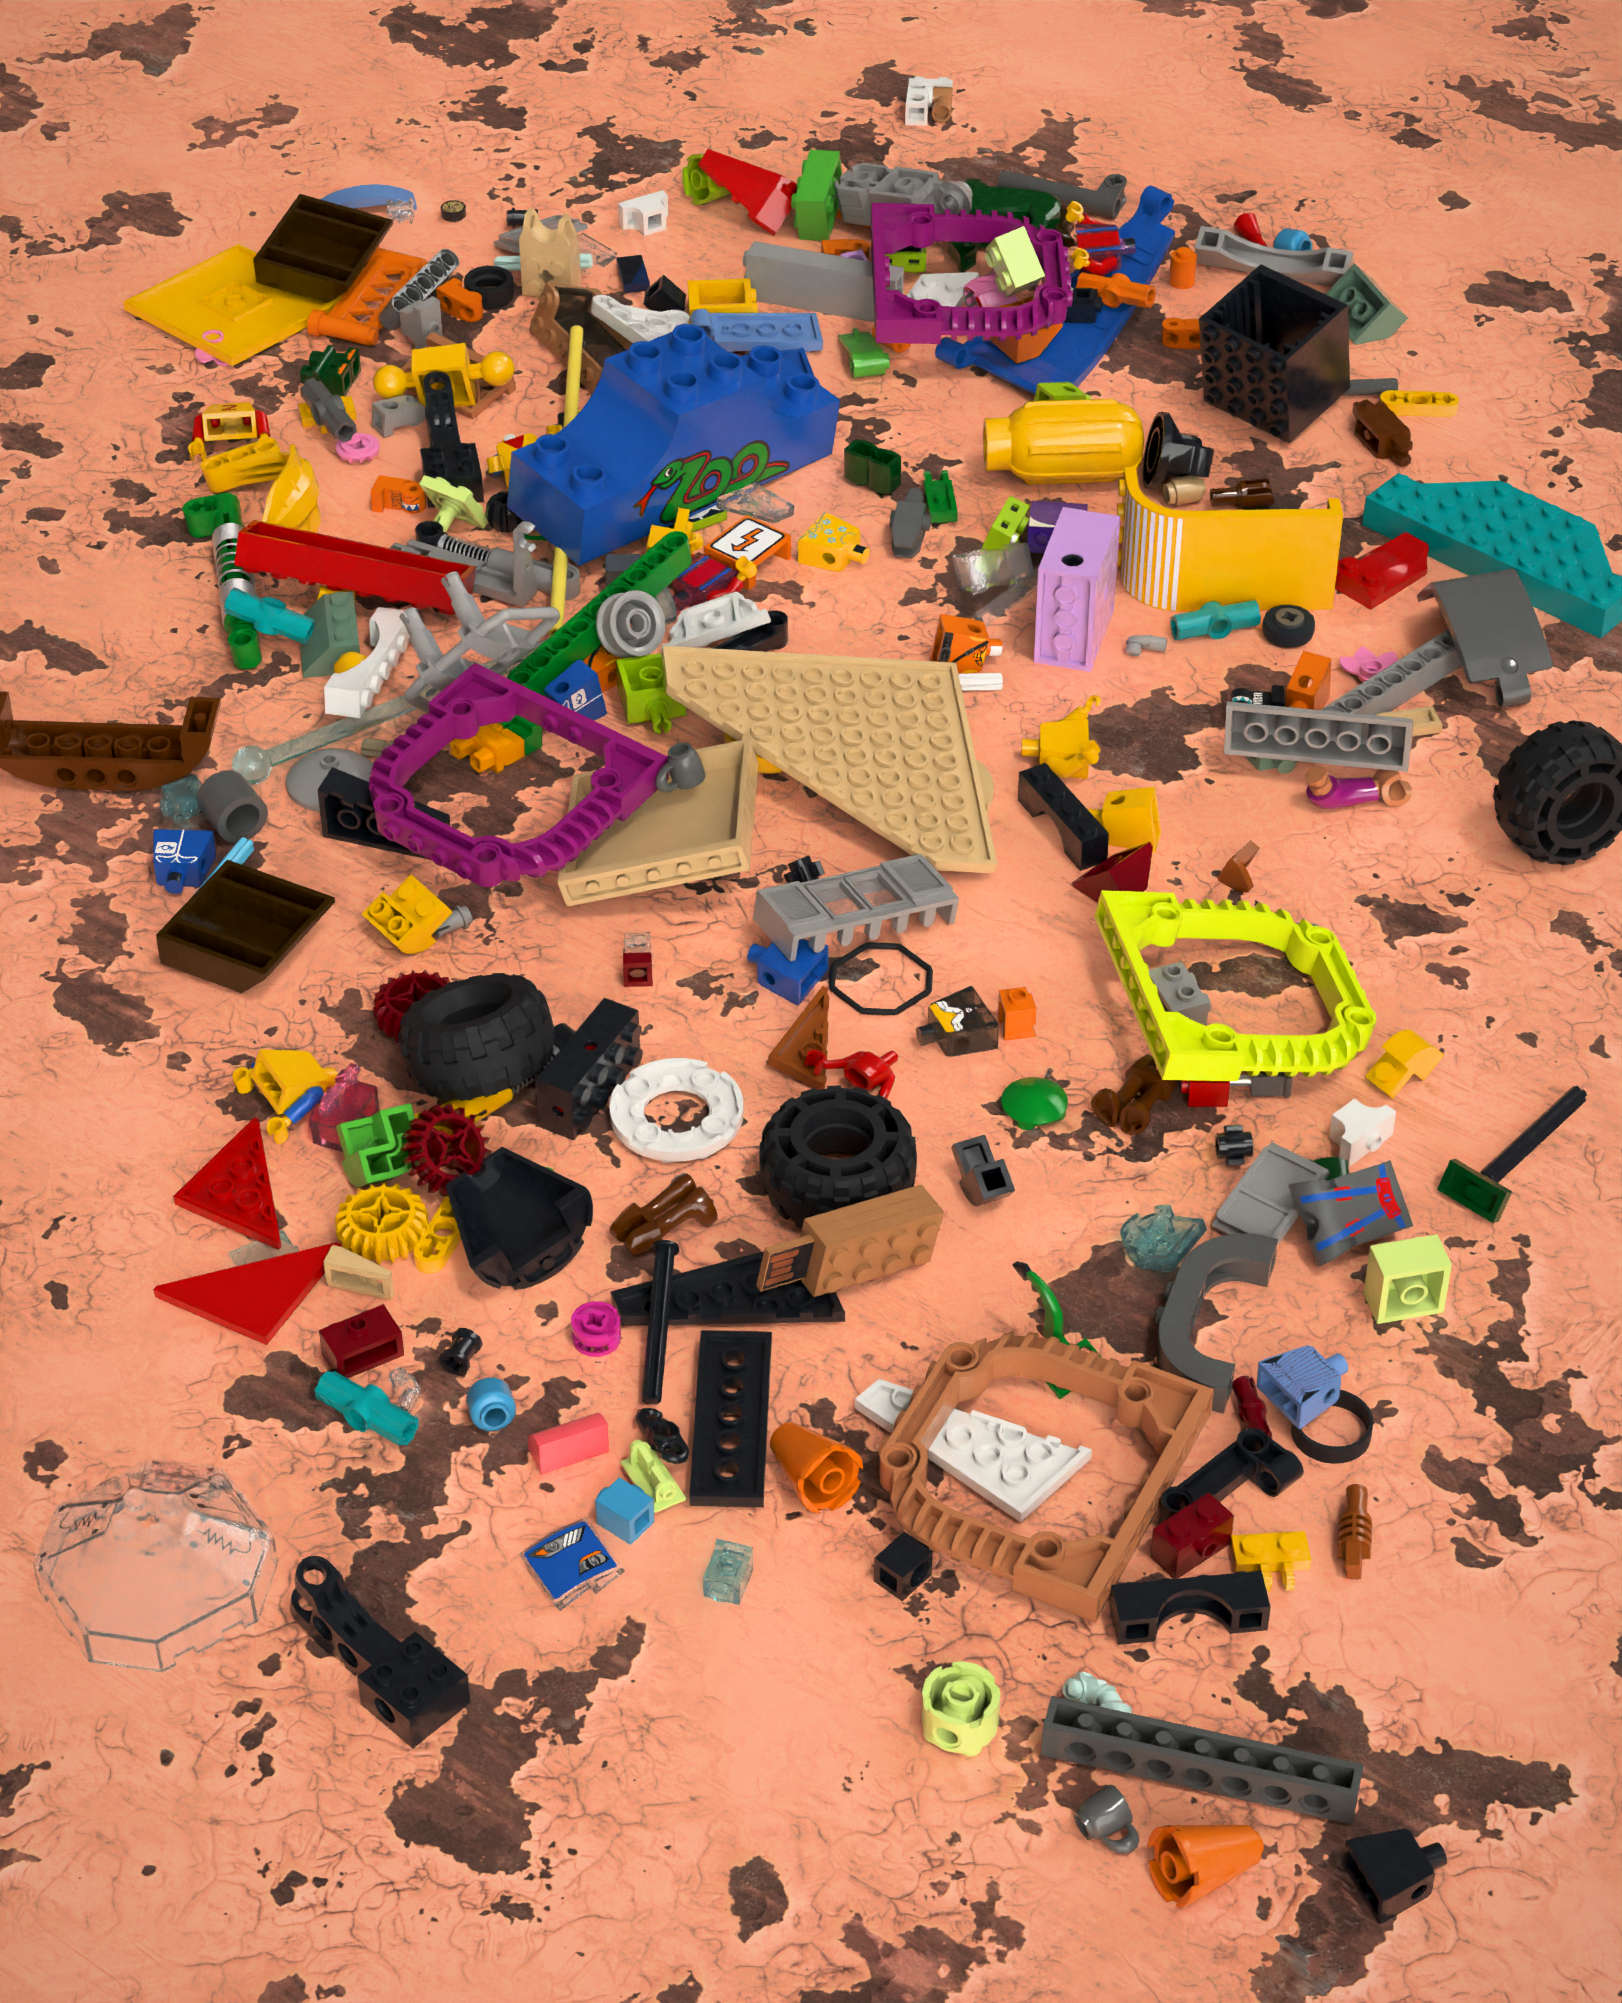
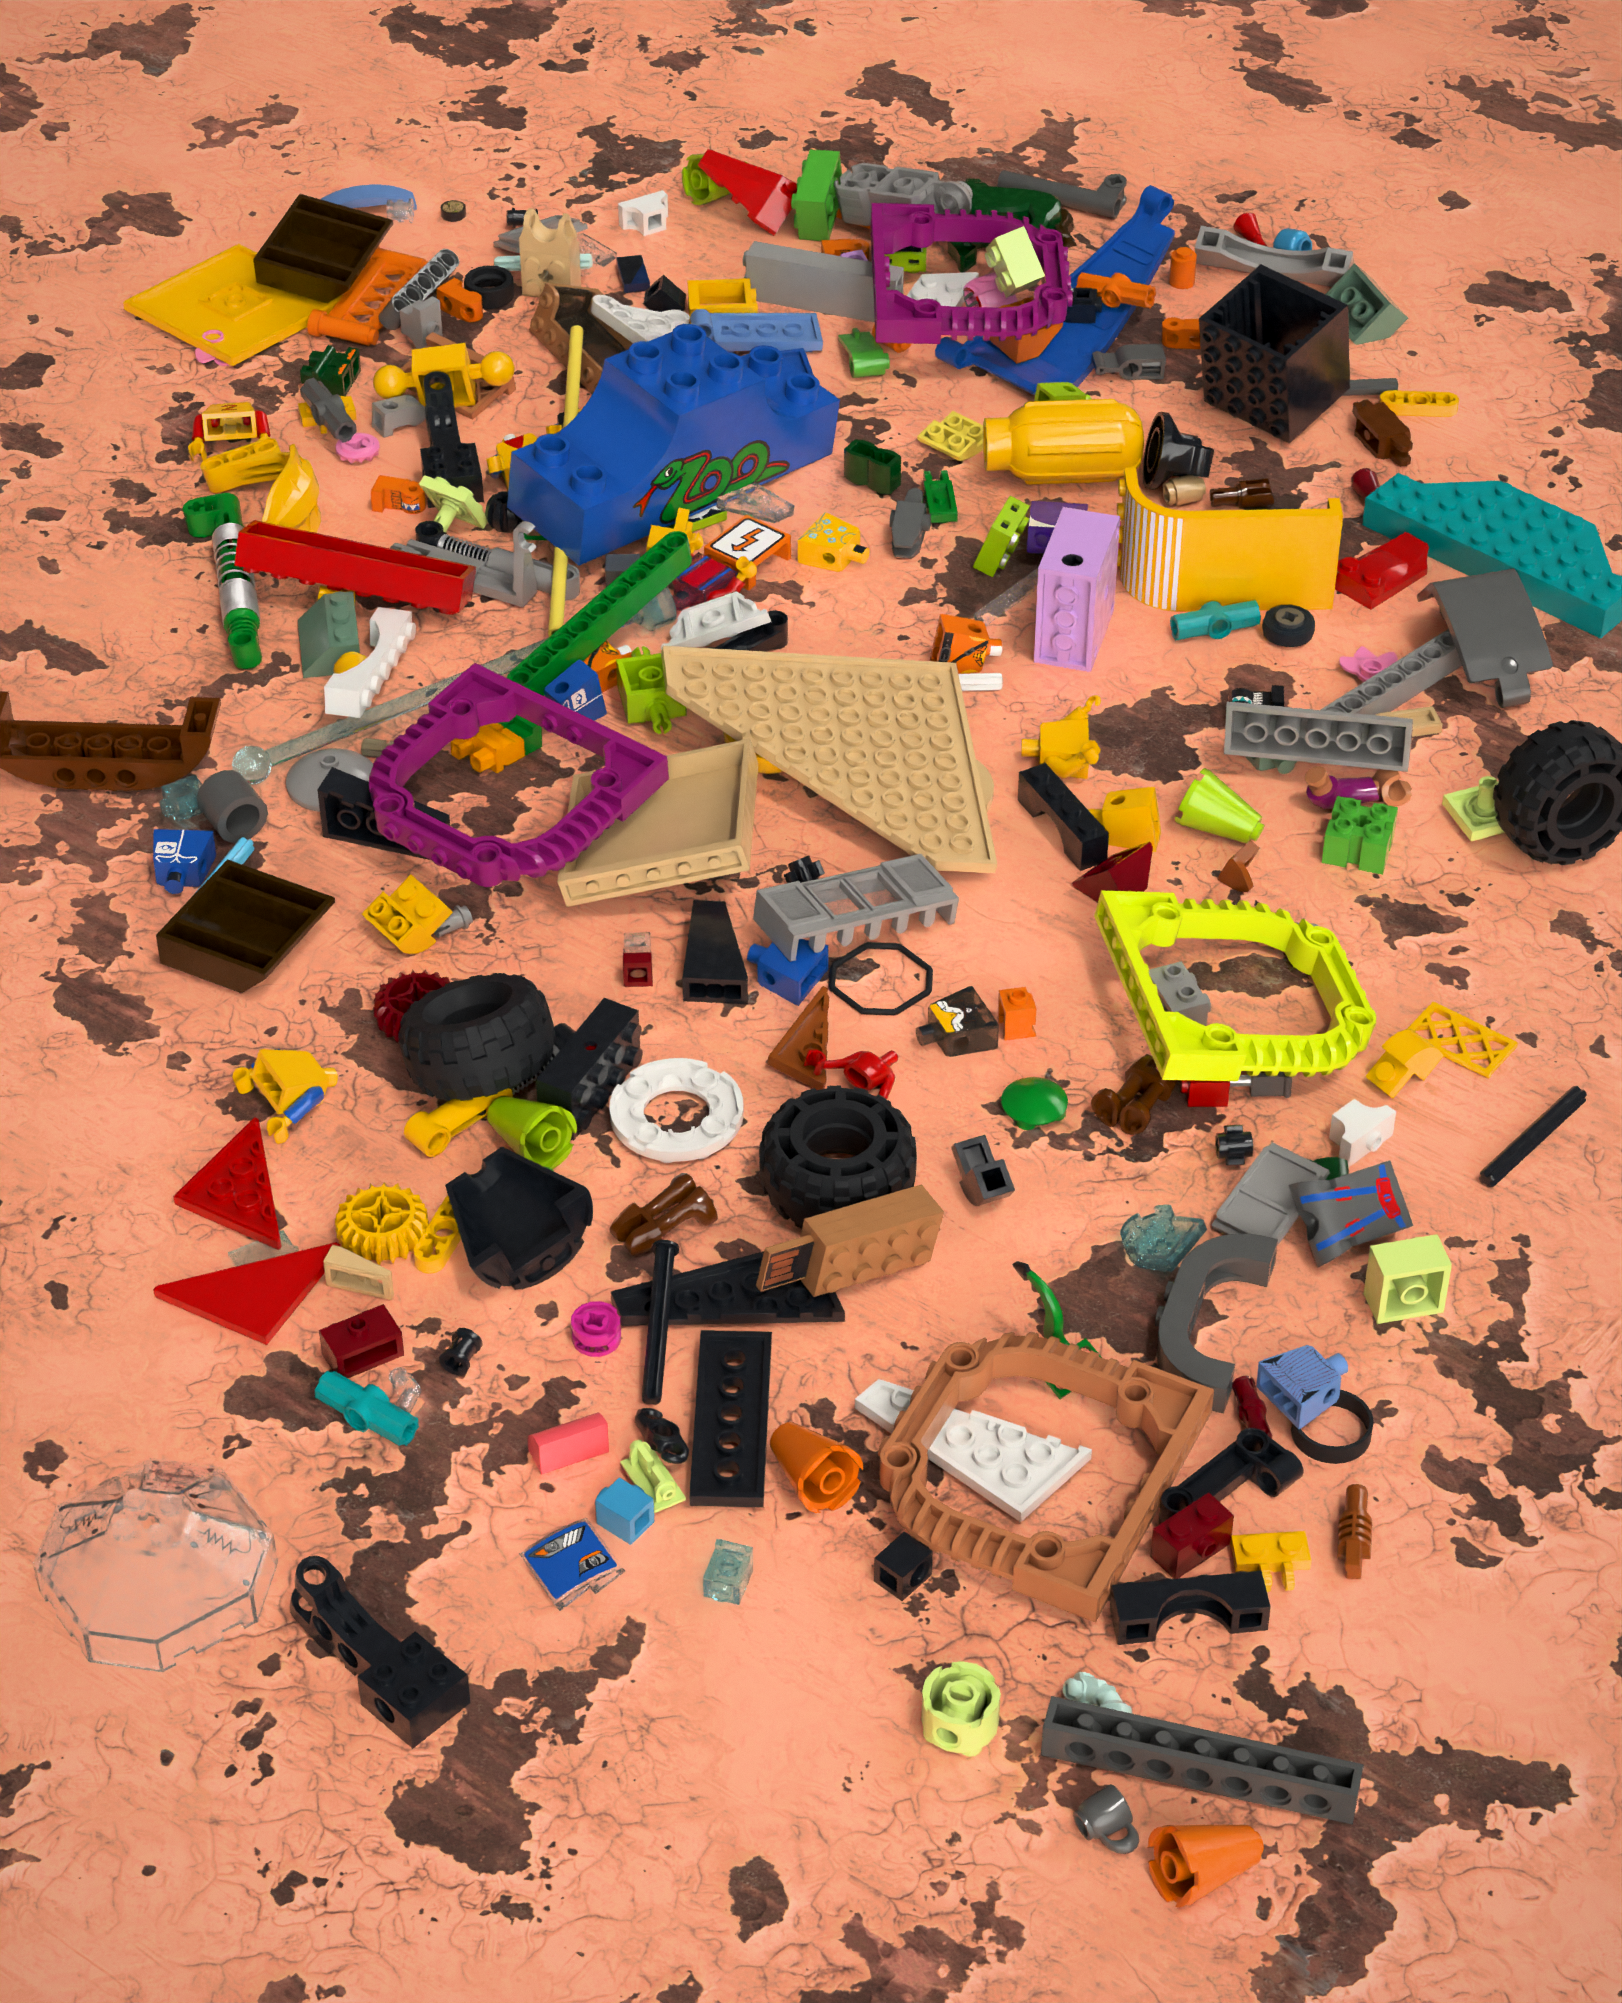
teal piece [224,587,315,645] -> none
clear pink brick [309,1063,379,1152] -> none
bright green brick [336,1103,415,1188] -> none
light grey piece [399,572,560,714] -> none
dark red gear [400,1104,493,1196] -> none
dark azure head [466,1377,516,1431] -> none
light grey wheel [596,590,665,658] -> none
dark grey piece [655,743,706,793] -> none
white hips [905,76,953,126] -> none
clear brick [952,543,1035,594] -> none
torso [1066,201,1136,276] -> none
light grey arm [1125,635,1167,656] -> none
orange torso [1286,650,1332,710] -> none
black torso [1342,1829,1447,1924] -> none
dark green hinge [1437,1159,1512,1223] -> none
none -> lime cone [487,1096,577,1169]
none -> black slope [682,900,748,1004]
none -> light yellow slope [917,411,983,461]
none -> dark grey piece [1092,344,1166,380]
none -> lime cone [1175,768,1265,844]
none -> bright green brick [1322,796,1398,875]
none -> dark red cone [1351,468,1380,500]
none -> yellow window [1407,1001,1518,1079]
none -> yellowish green plate [1442,776,1505,841]

